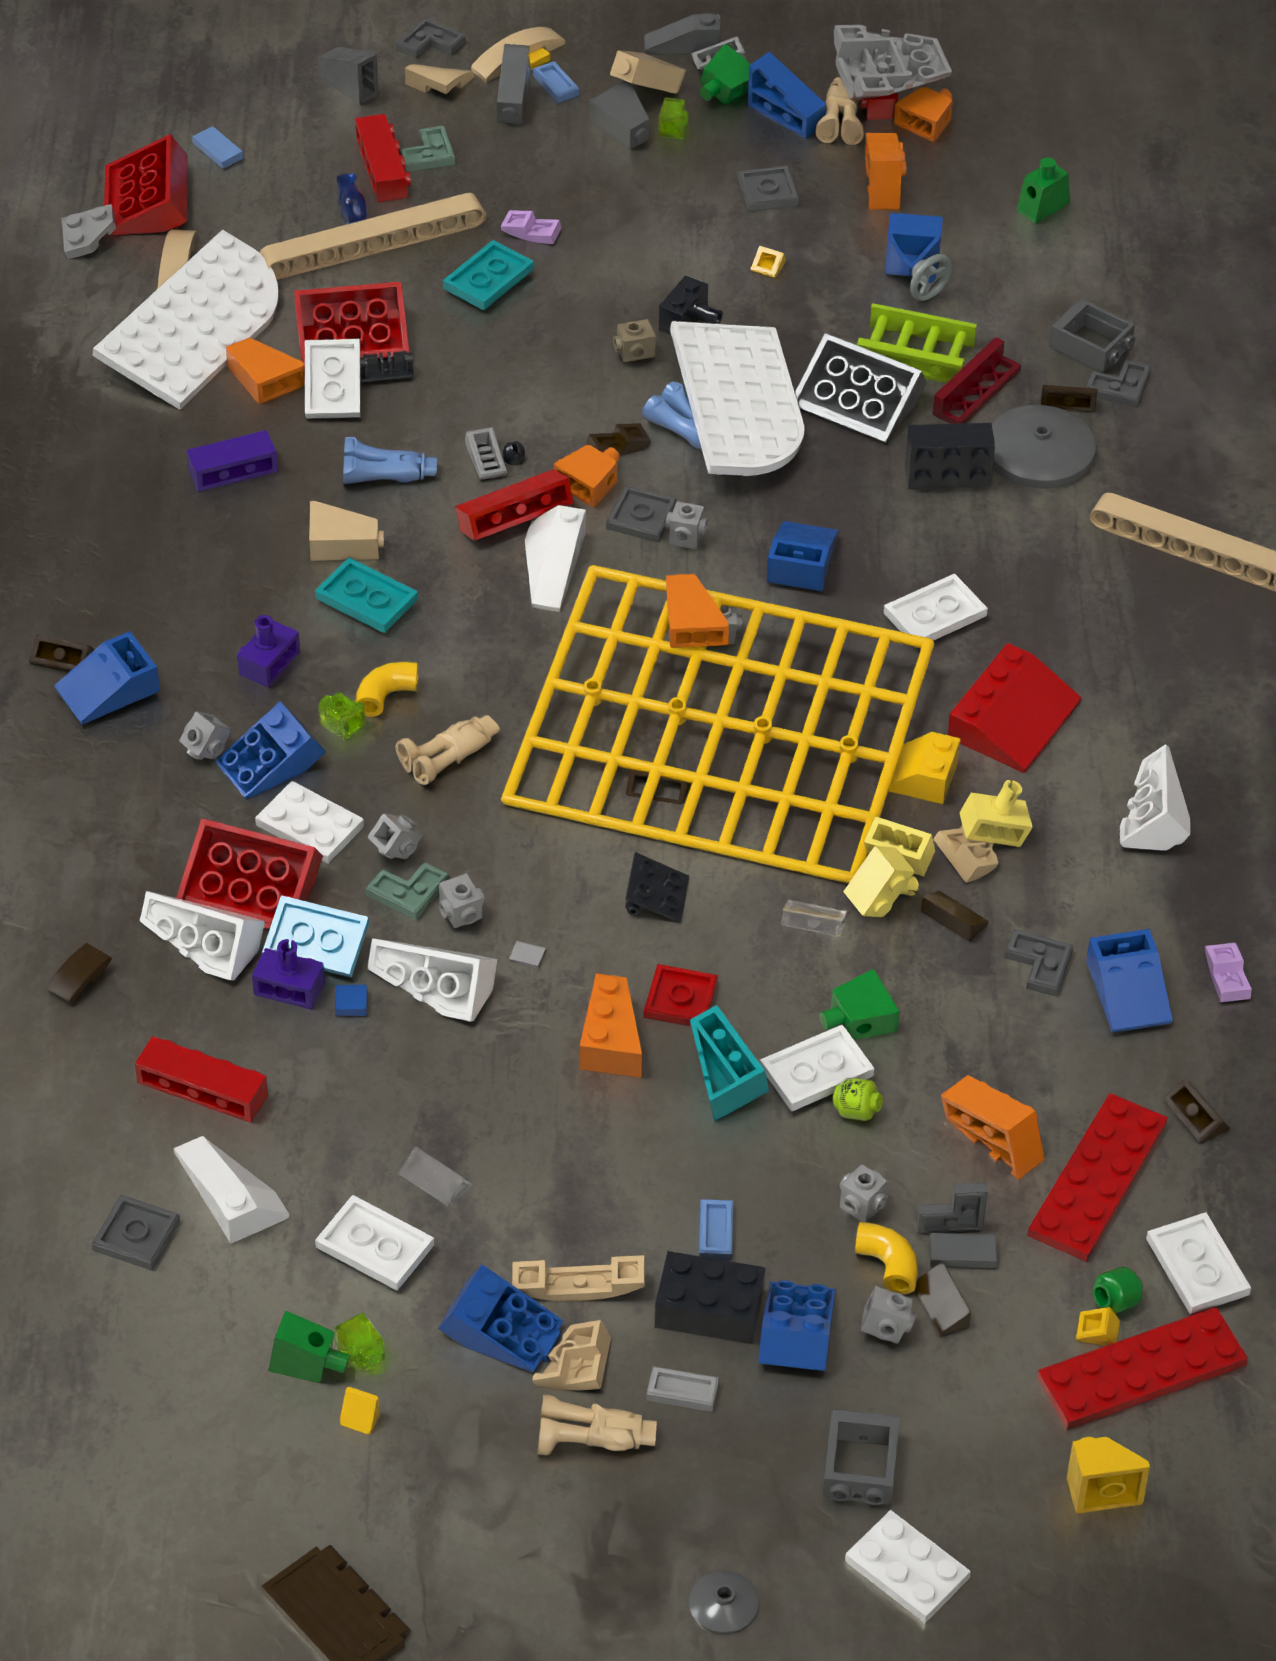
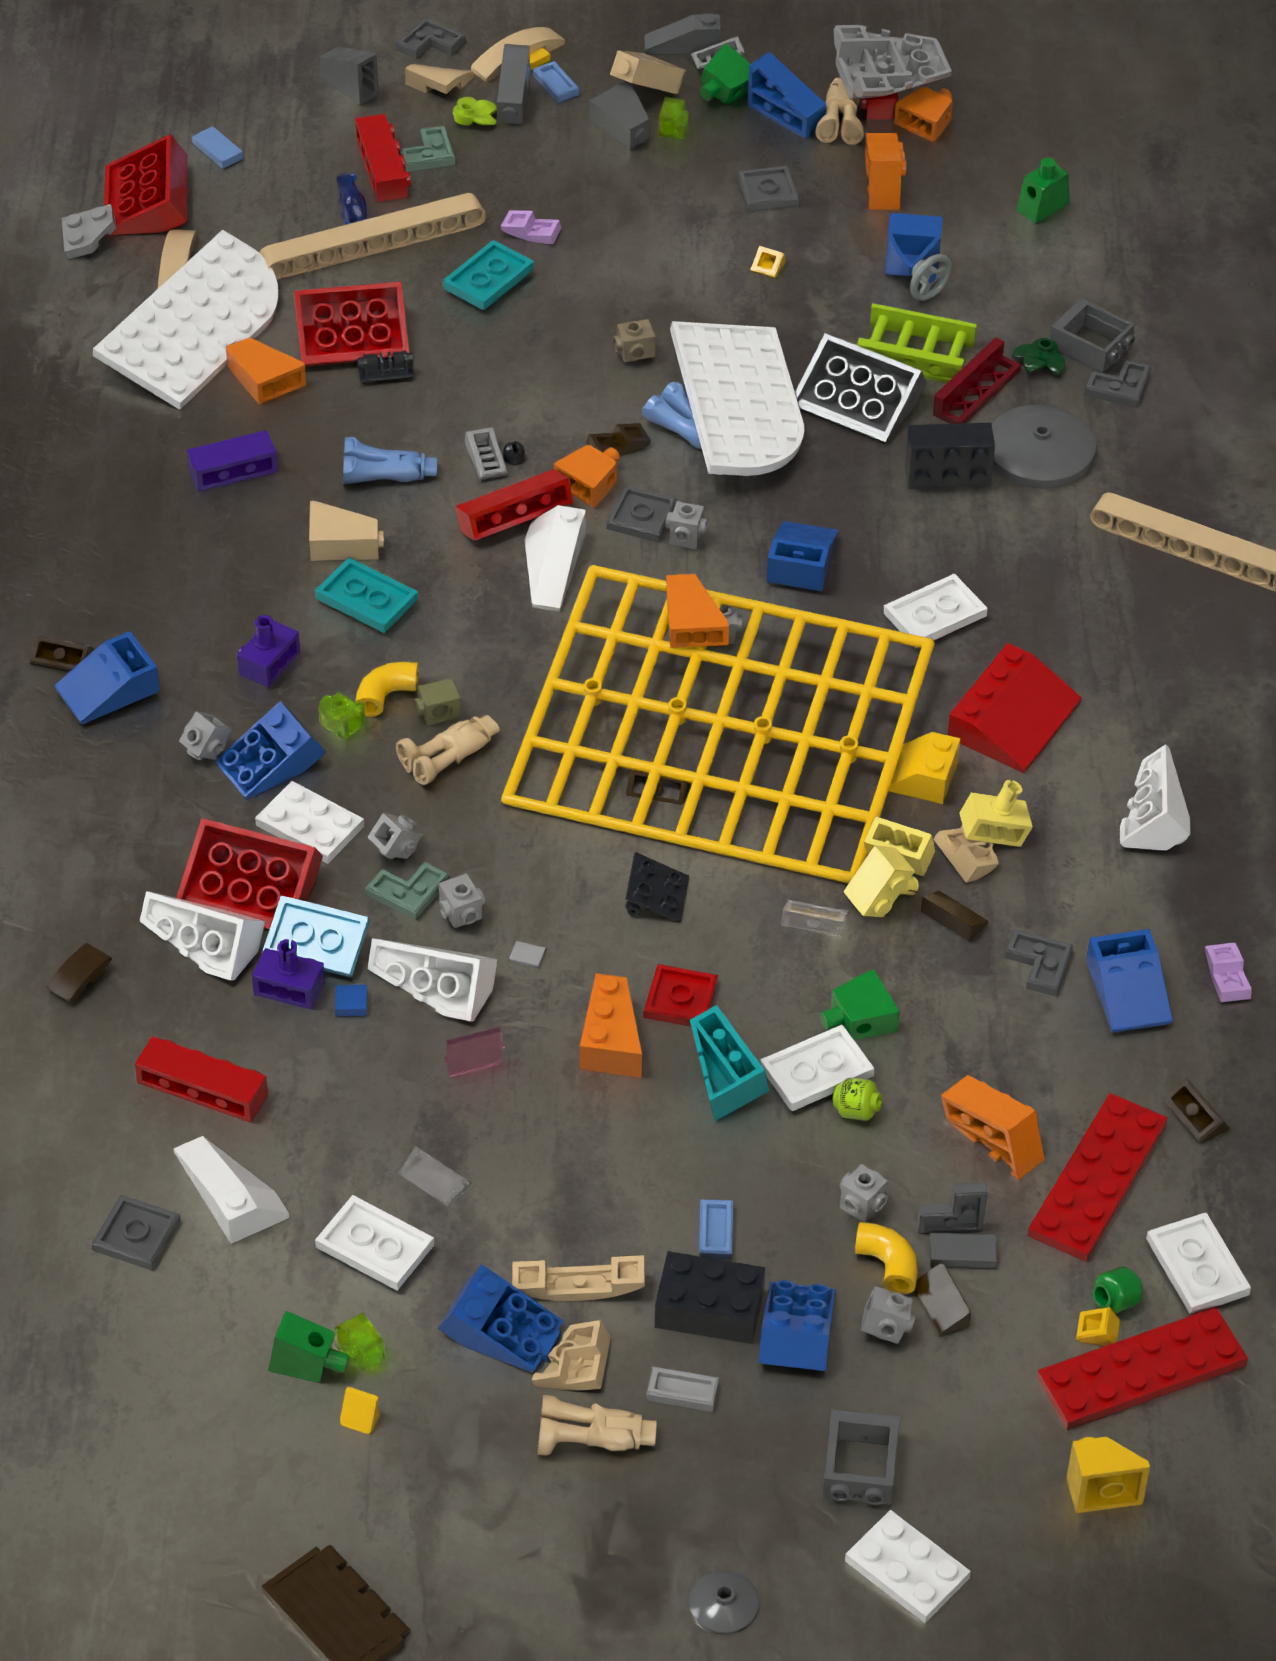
white plate [305,339,361,419] -> none
black brick [659,276,723,335] -> none
dark brown slope [1041,385,1098,412] -> none
none -> olive brick [414,678,461,726]
none -> clear pink piece [444,1027,505,1078]
none -> lime plate [452,97,497,125]
none -> dark green plate [1012,338,1065,375]

